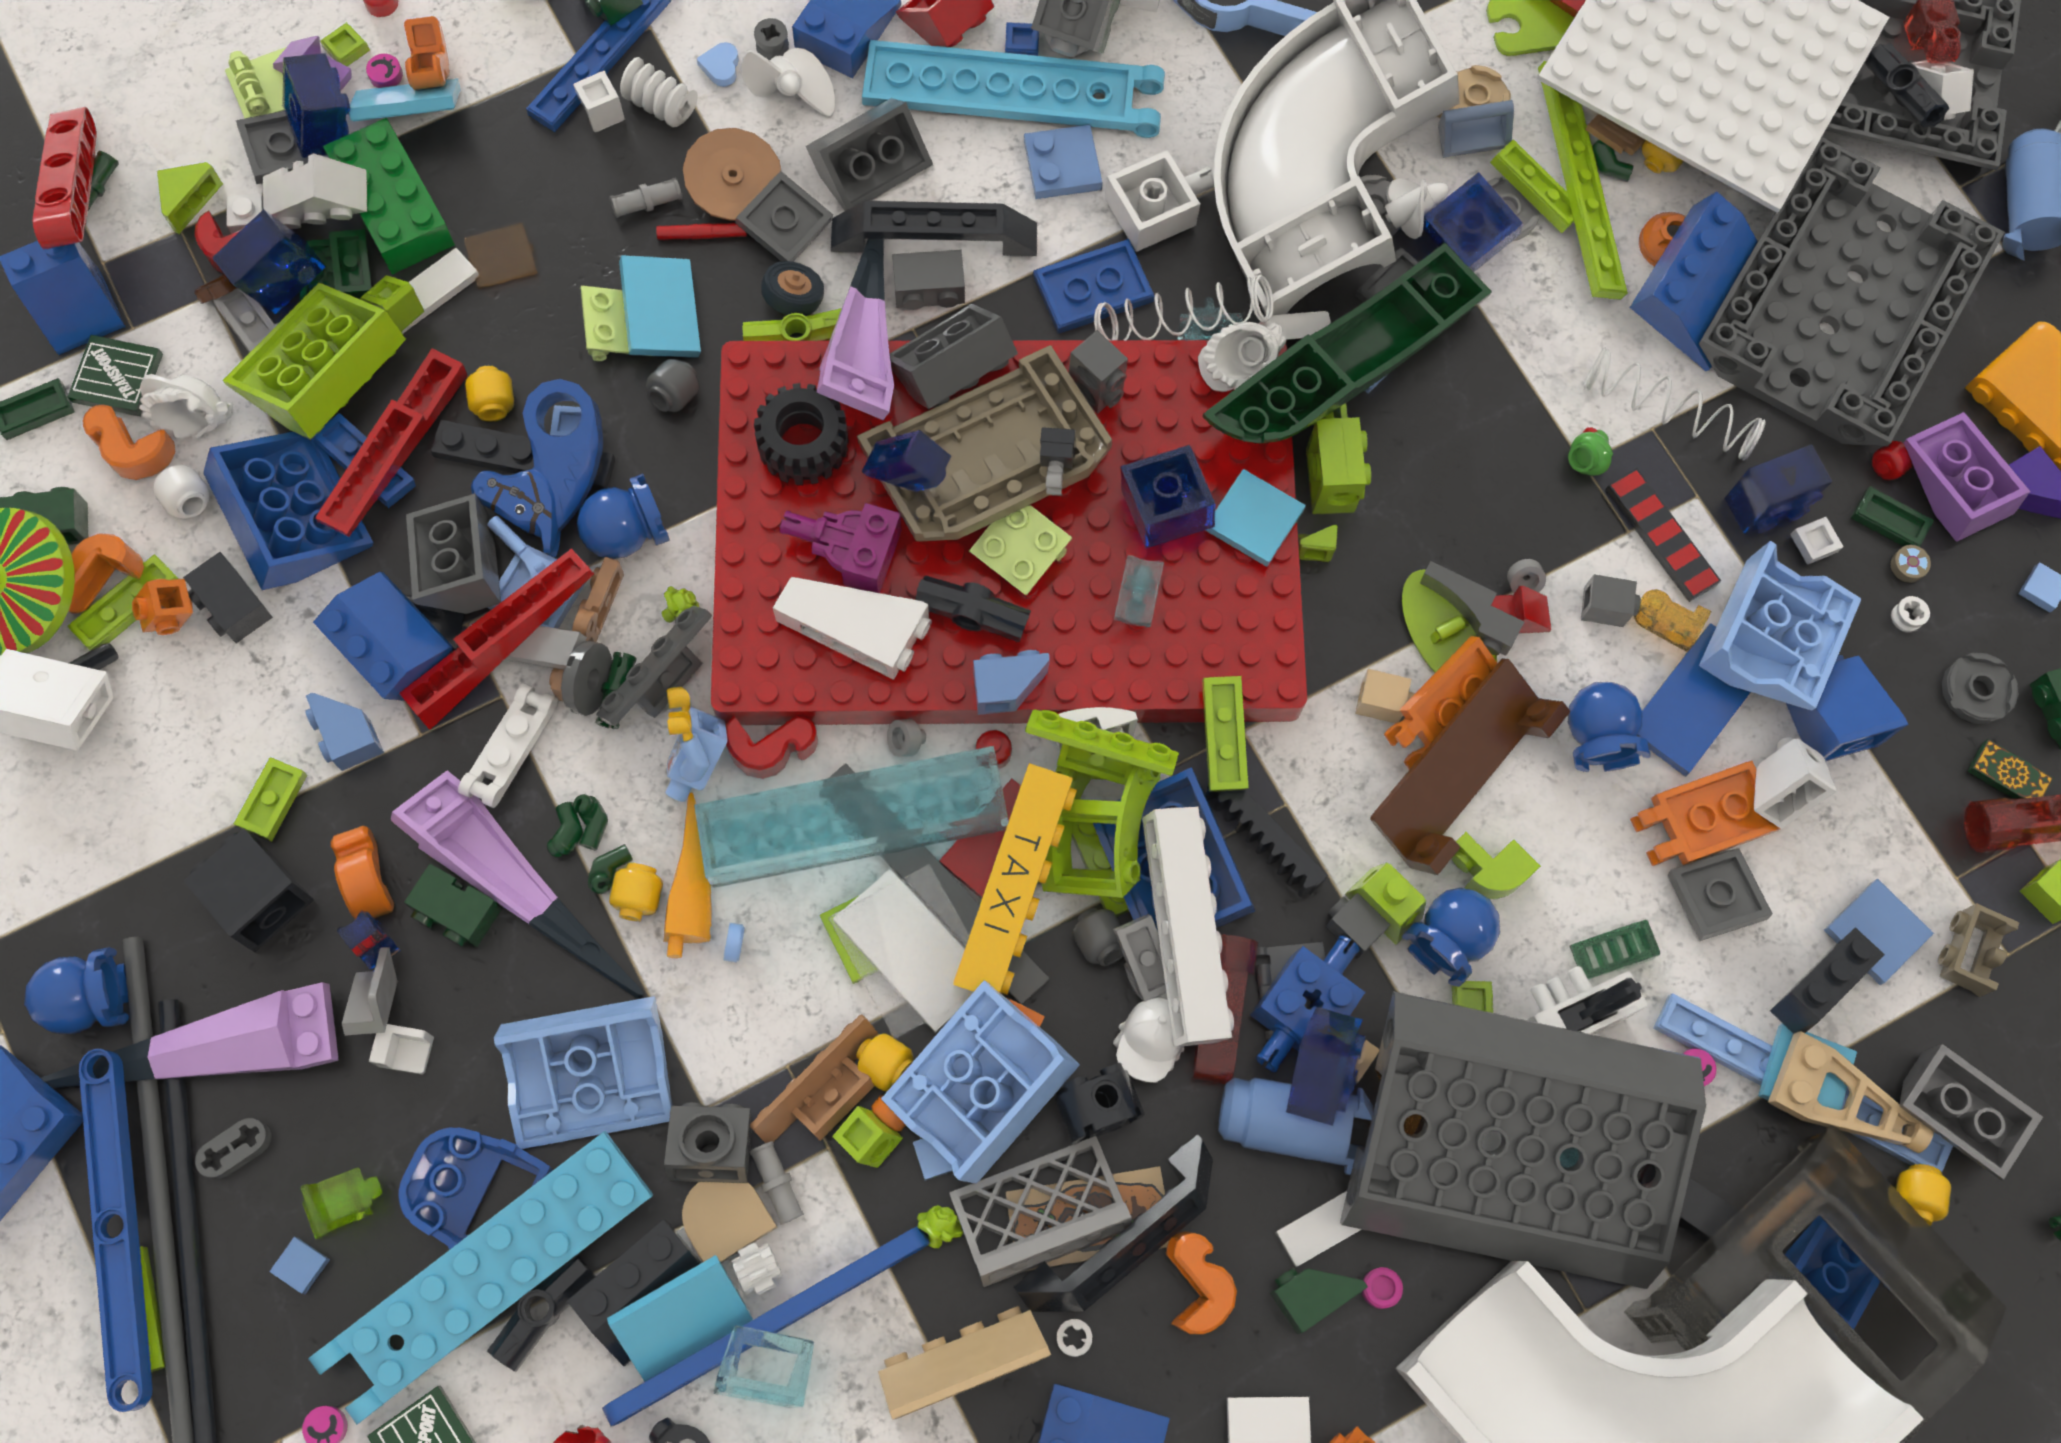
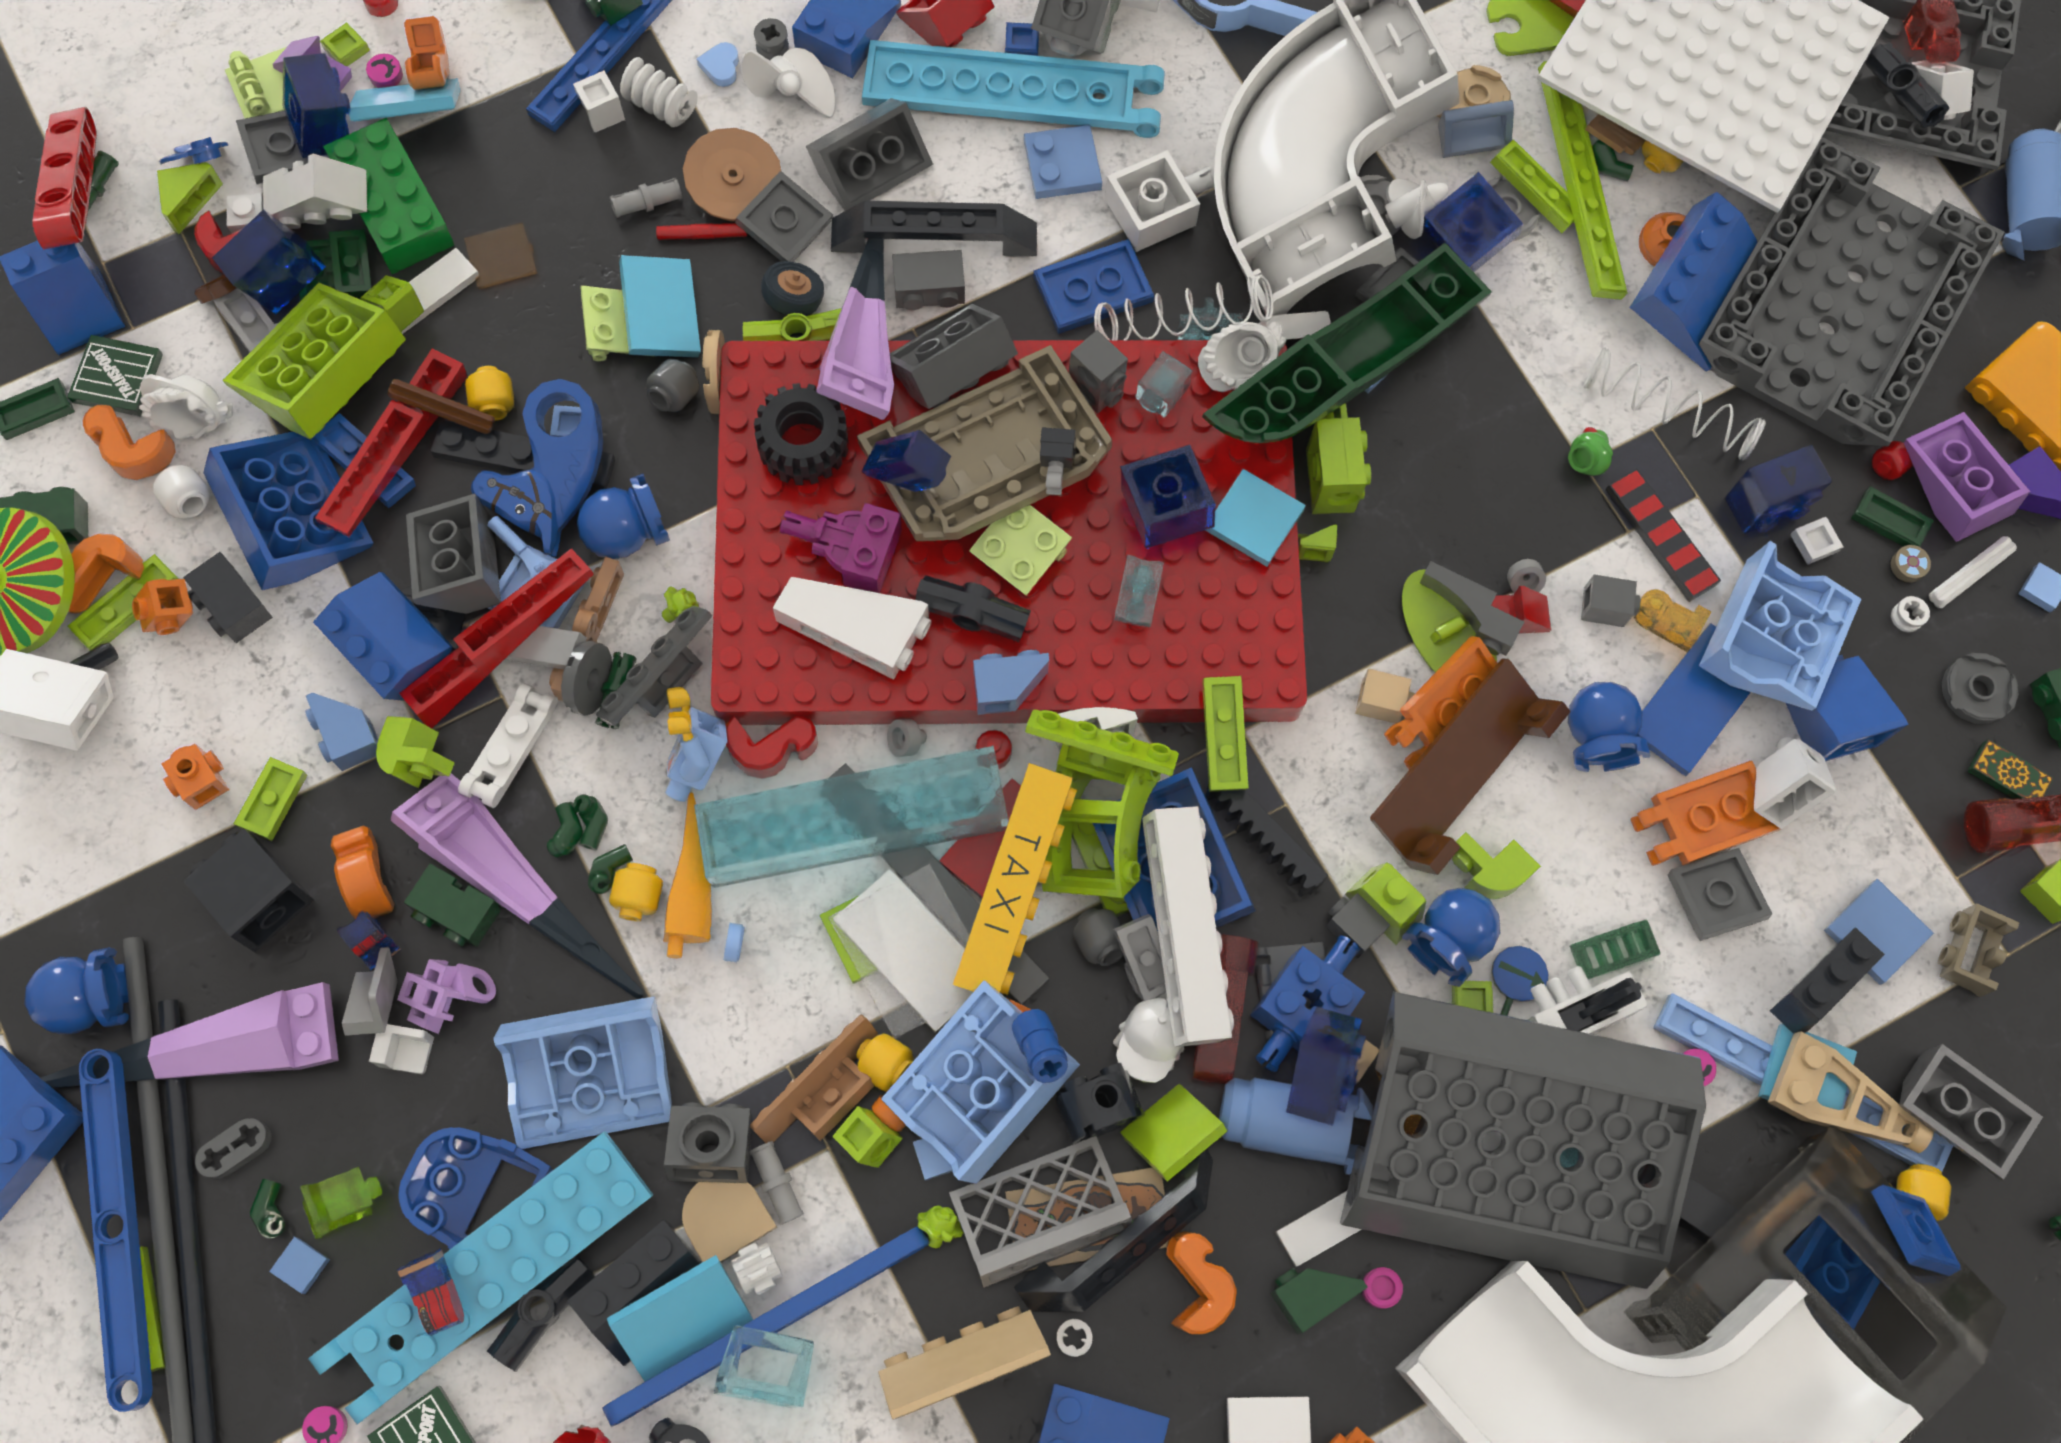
none -> blue plate [159,137,228,165]
none -> orange brick [161,744,229,810]
none -> dark green arm [250,1179,285,1239]
none -> lime brick [376,716,455,788]
none -> reddish brown axle [388,379,495,434]
none -> lavender piece [397,959,496,1034]
none -> leg [397,1248,464,1336]
none -> tan tile [702,330,725,414]
none -> blue piece [1012,1009,1068,1083]
none -> lime tile [1120,1083,1227,1182]
none -> clear light blue brick [1136,351,1193,418]
none -> blue piece [1492,946,1549,1016]
none -> blue tile [1871,1185,1961,1276]
none -> white axle [1929,536,2017,608]

